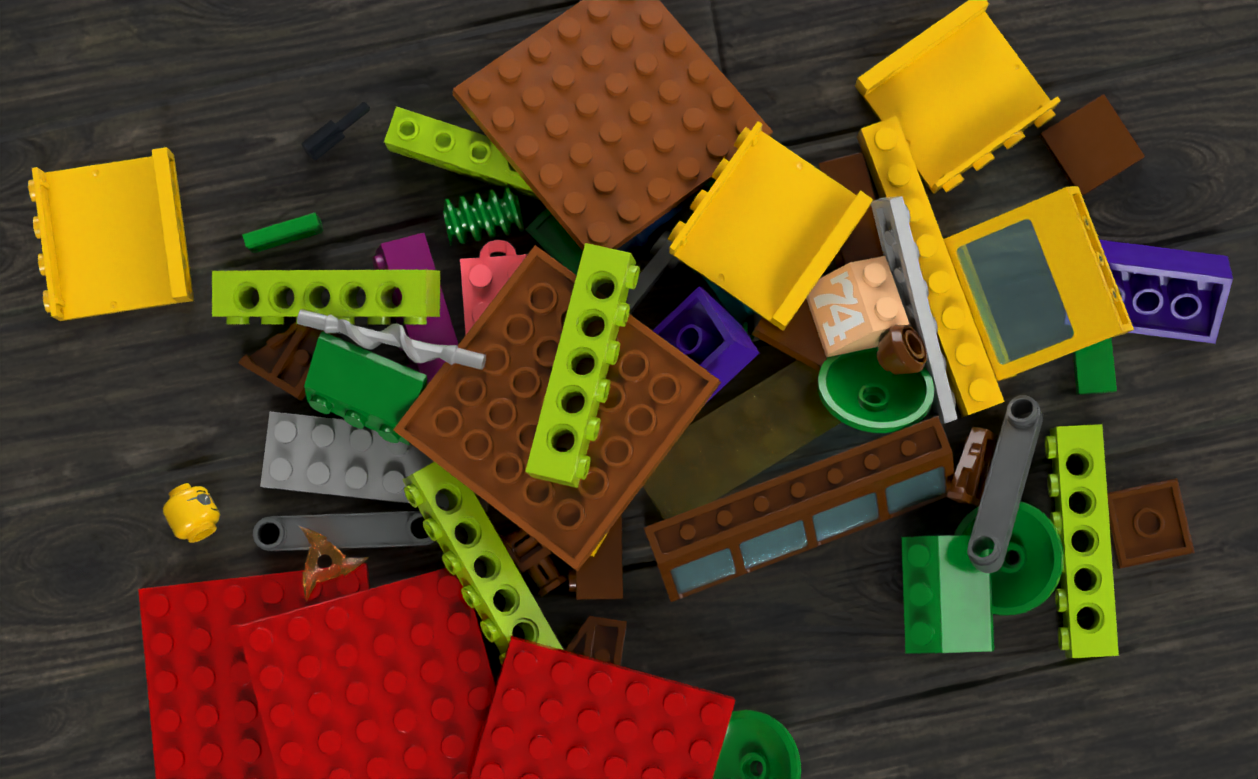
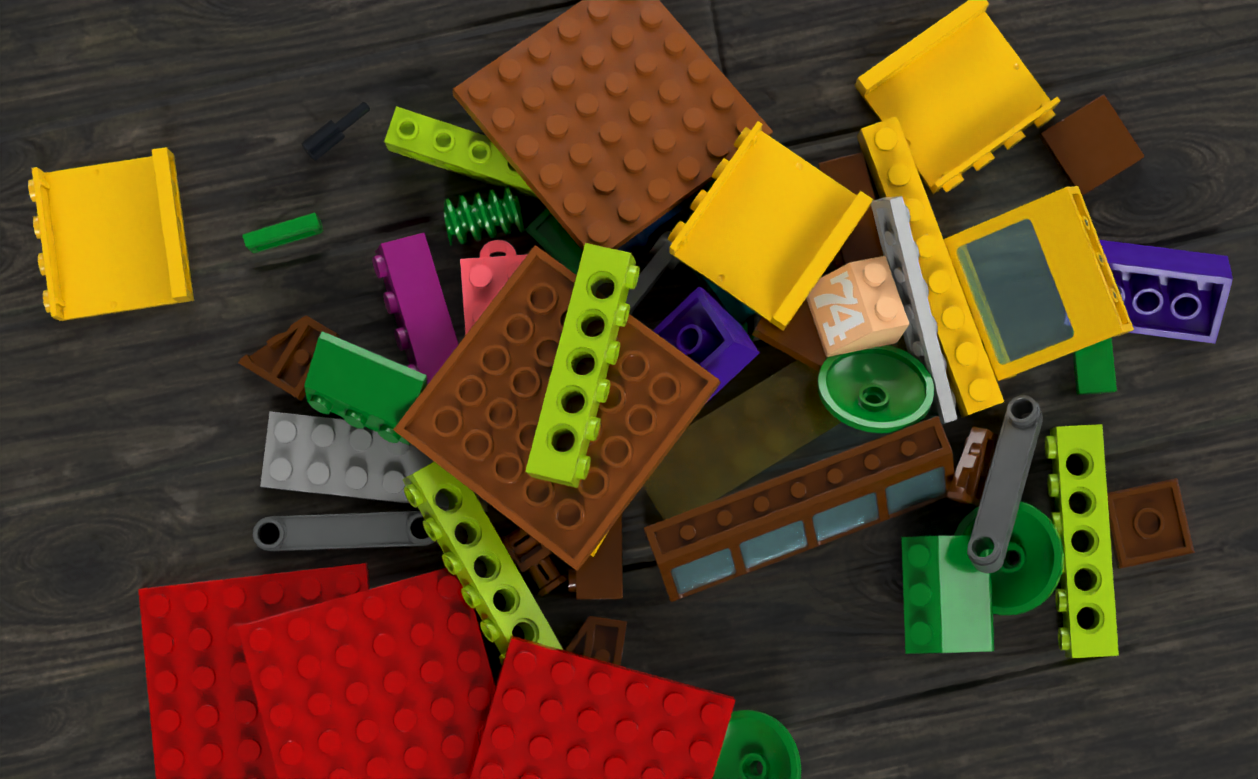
yellow head [163,483,220,543] -> none
lime brick [212,270,440,325] -> none
light grey piece [297,309,486,370] -> none
clear orange piece [299,526,369,603] -> none
reddish brown cone [877,325,927,375] -> none

